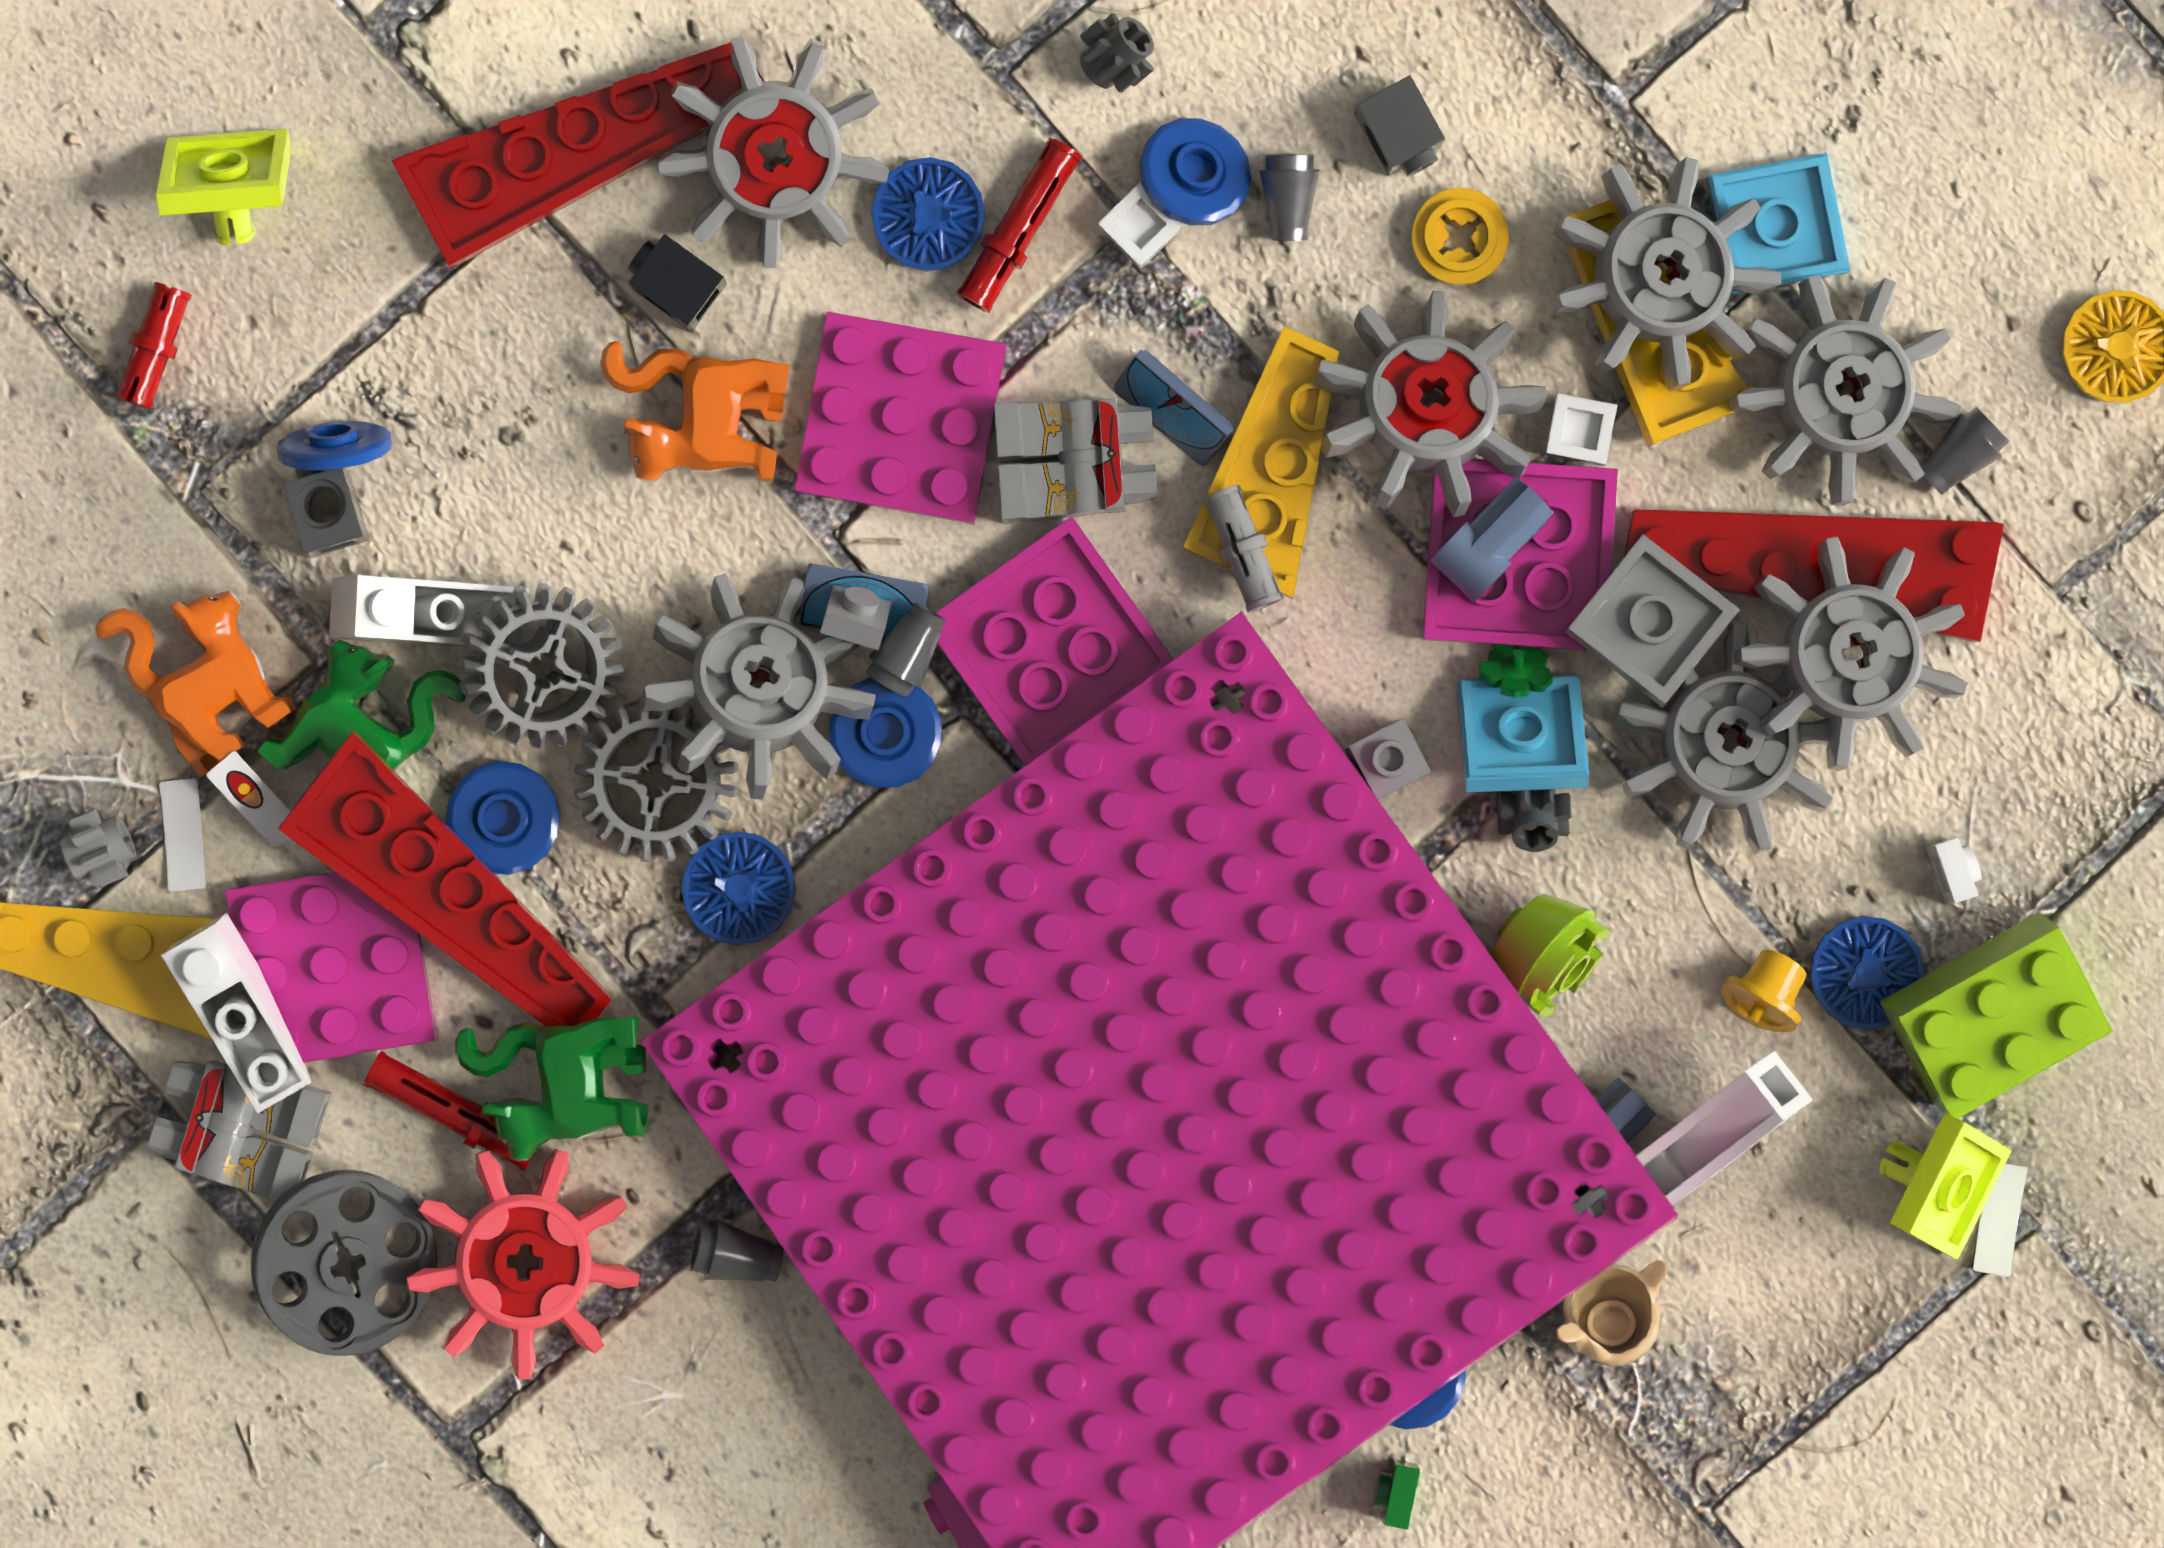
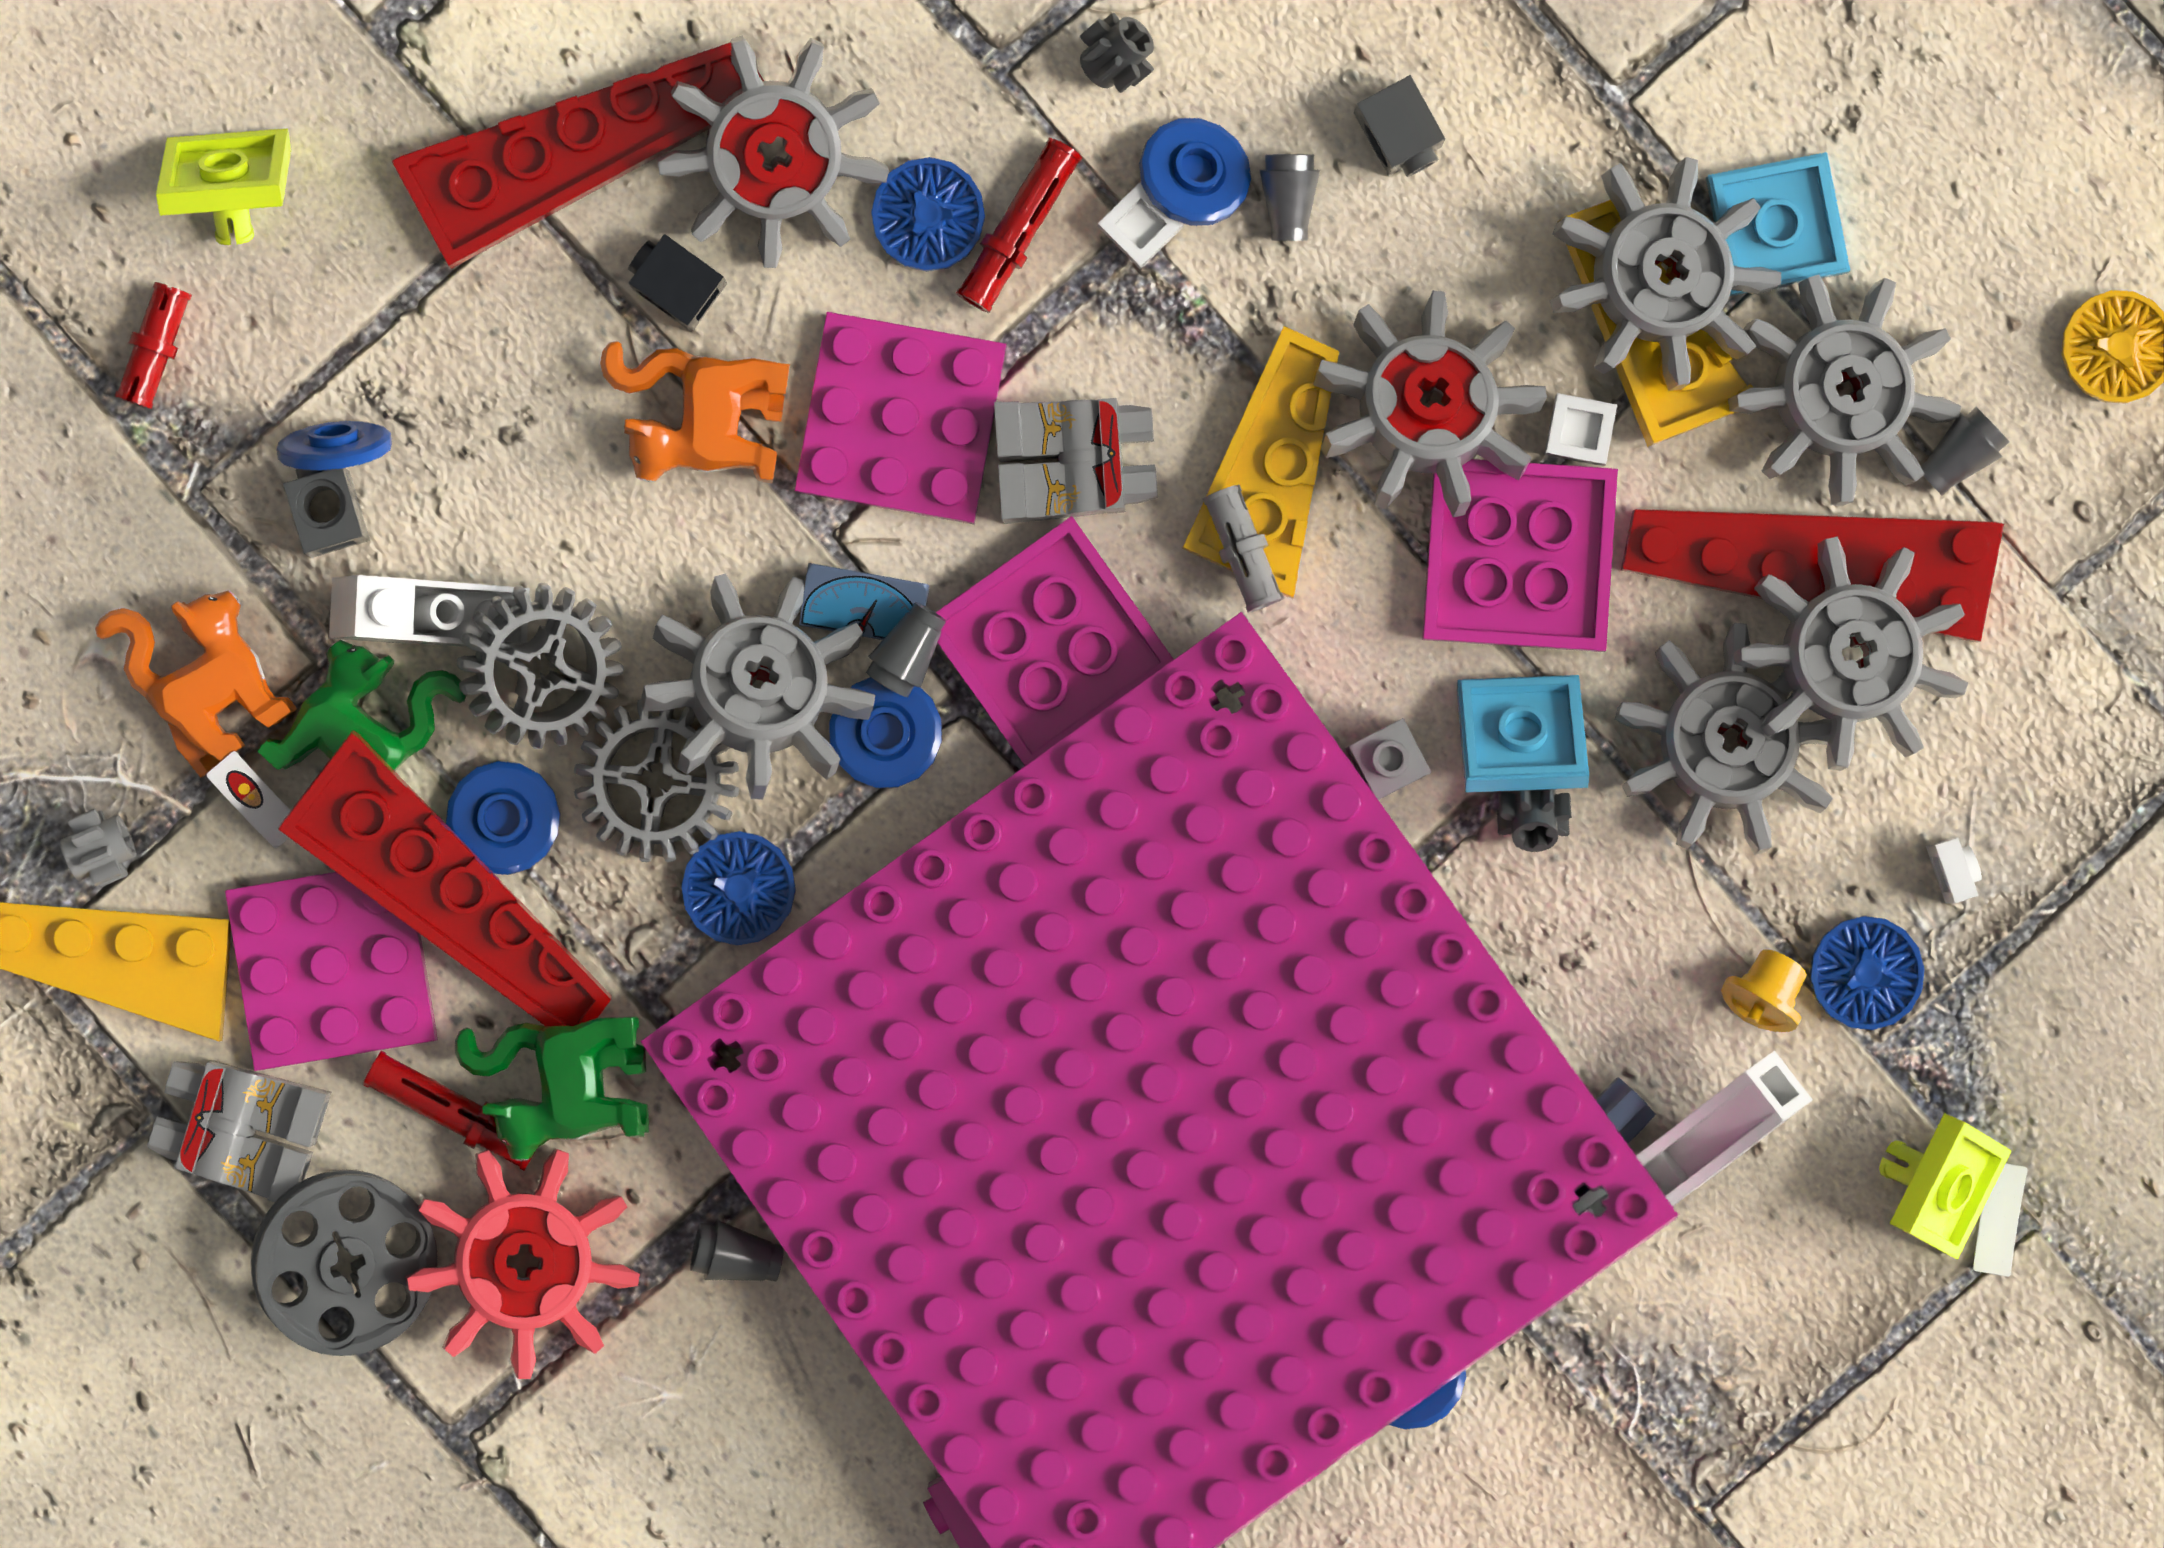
white sticker [159,778,206,892] -> none
white slope [161,913,312,1113] -> none
light grey plate [820,584,892,650] -> none
slope [1114,349,1233,465] -> none
green plate [1373,1459,1420,1530] -> none
yellow gear [1412,188,1509,285] -> none
sand blue piece [1429,477,1554,603] -> none
green plant [1478,645,1553,698] -> none
lime cone [1491,894,1611,1018] -> none
tan hair [1556,1260,1668,1367] -> none
light grey plate [1566,535,1740,708] -> none
lime brick [1879,912,2113,1119] -> none

